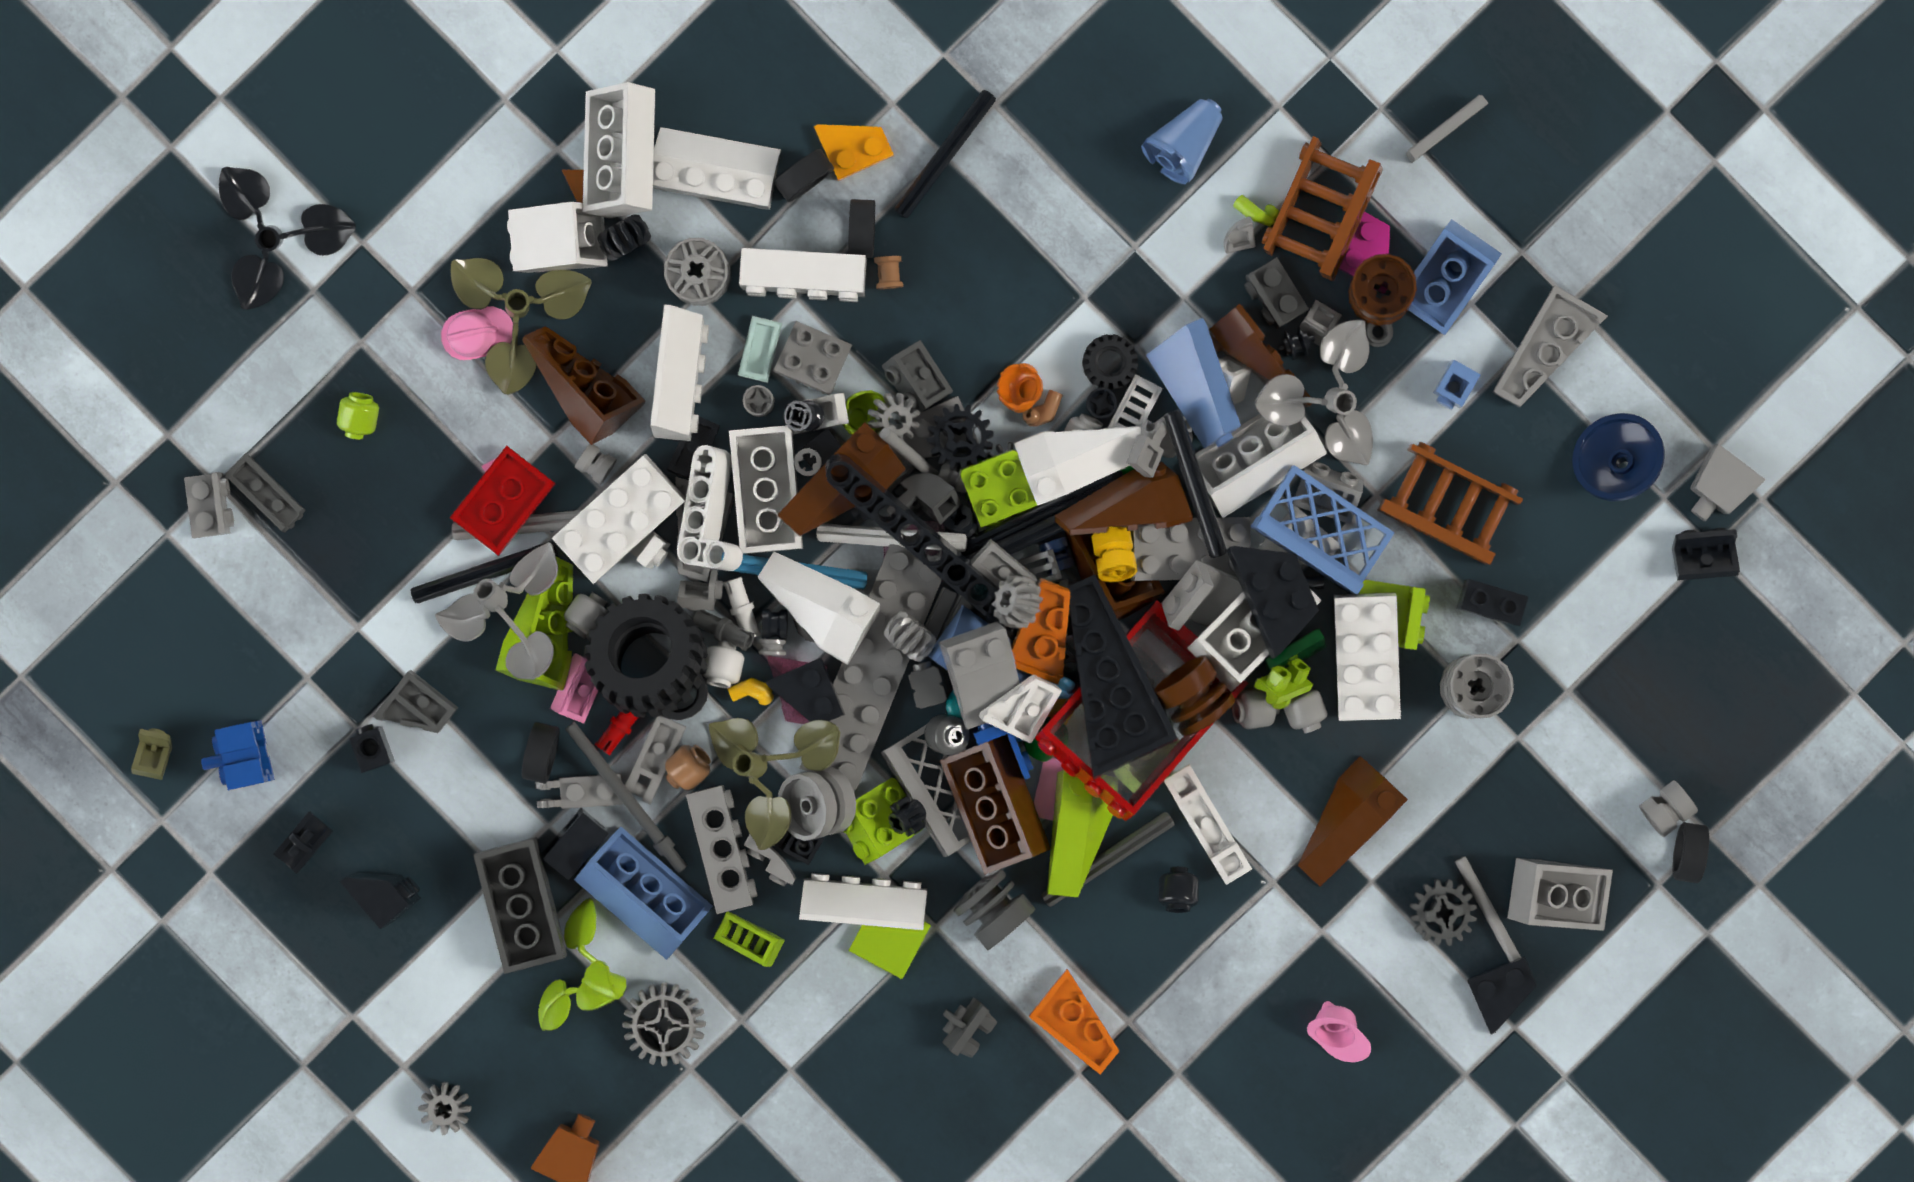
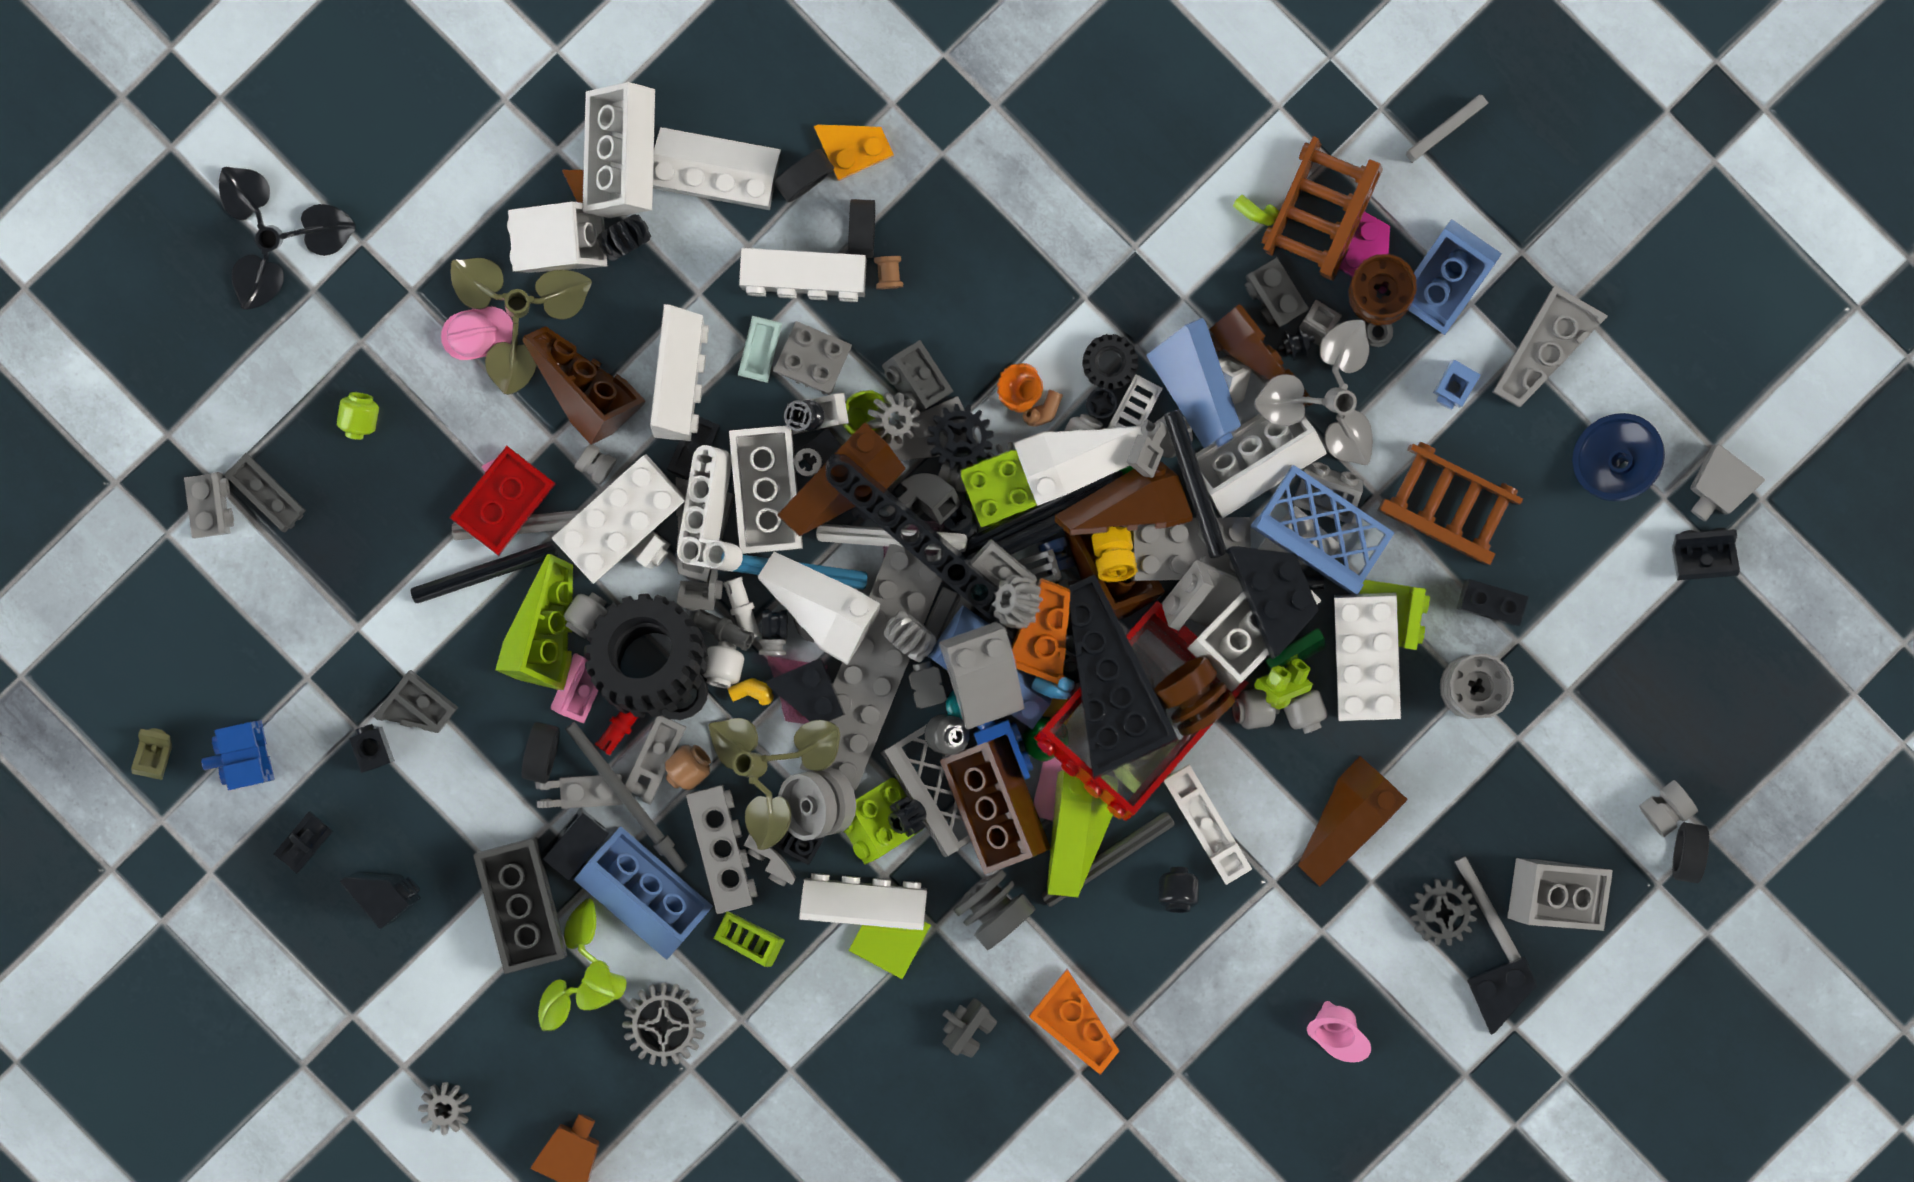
light grey plant [435,542,558,680] -> none
light grey wheel [664,238,731,306] -> none
light grey wheel [743,385,775,417] -> none
light grey bar [880,427,939,476] -> none
black axle [895,90,996,219] -> none
white wing [978,674,1062,743] -> none
medium blue cone [1141,99,1223,184] -> none
light grey tile [1224,217,1256,253] -> none

